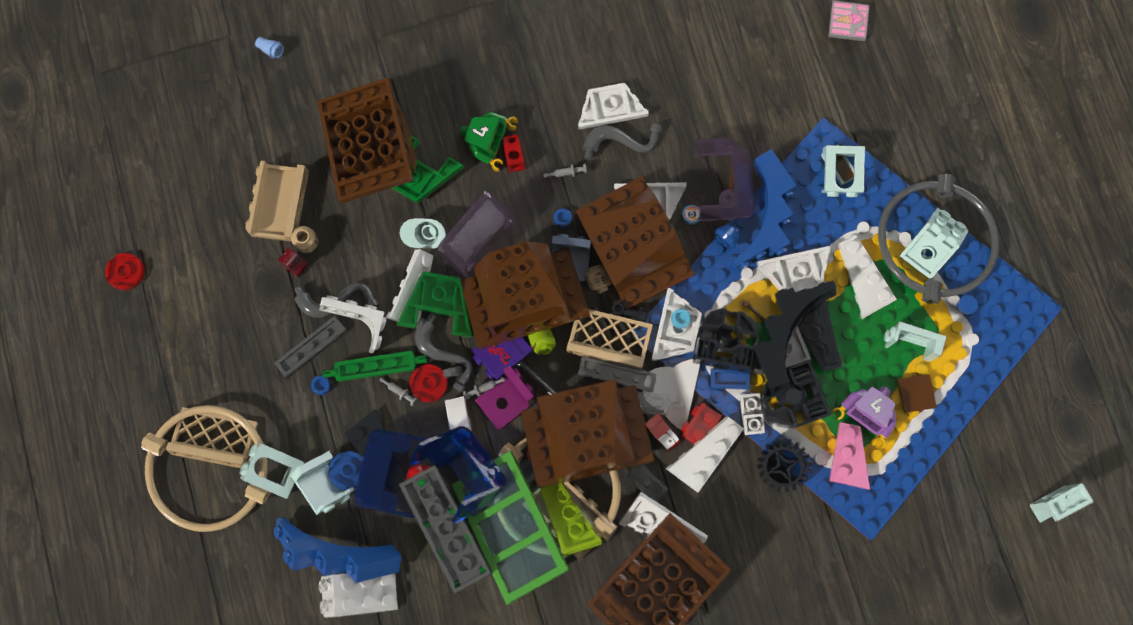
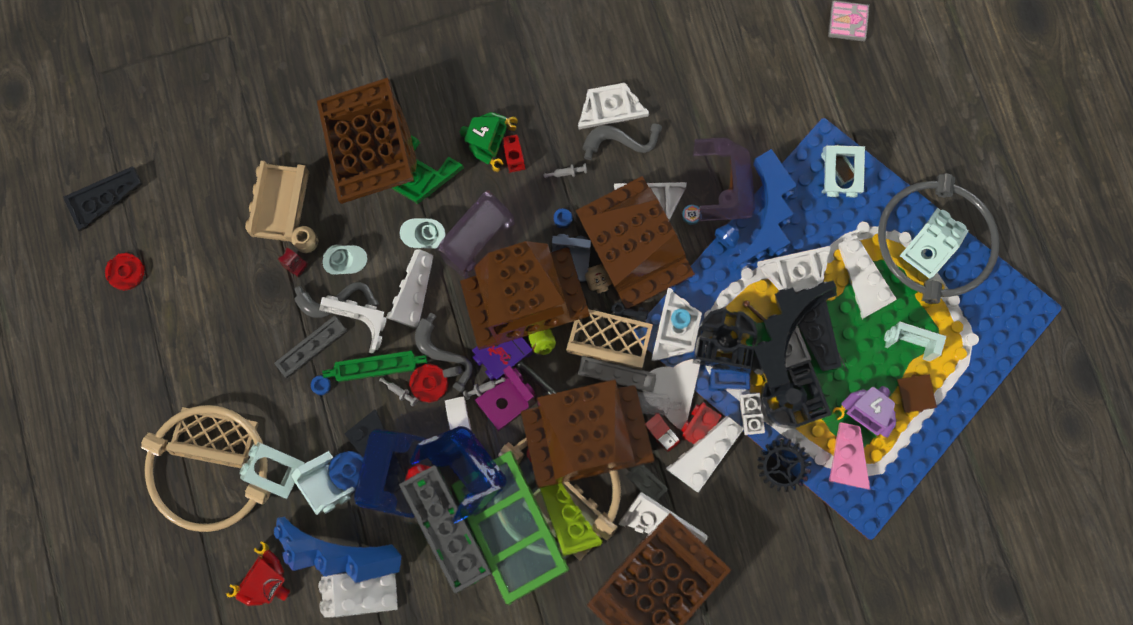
light blue cone [255,37,284,59] -> none
green wing [396,271,472,338] -> none
blue tile [957,295,978,316] -> none
light aqua panel [1029,483,1093,522] -> none
none -> black wing [63,166,142,231]
none -> red torso [226,542,290,606]
none -> light aqua piece [323,244,367,274]

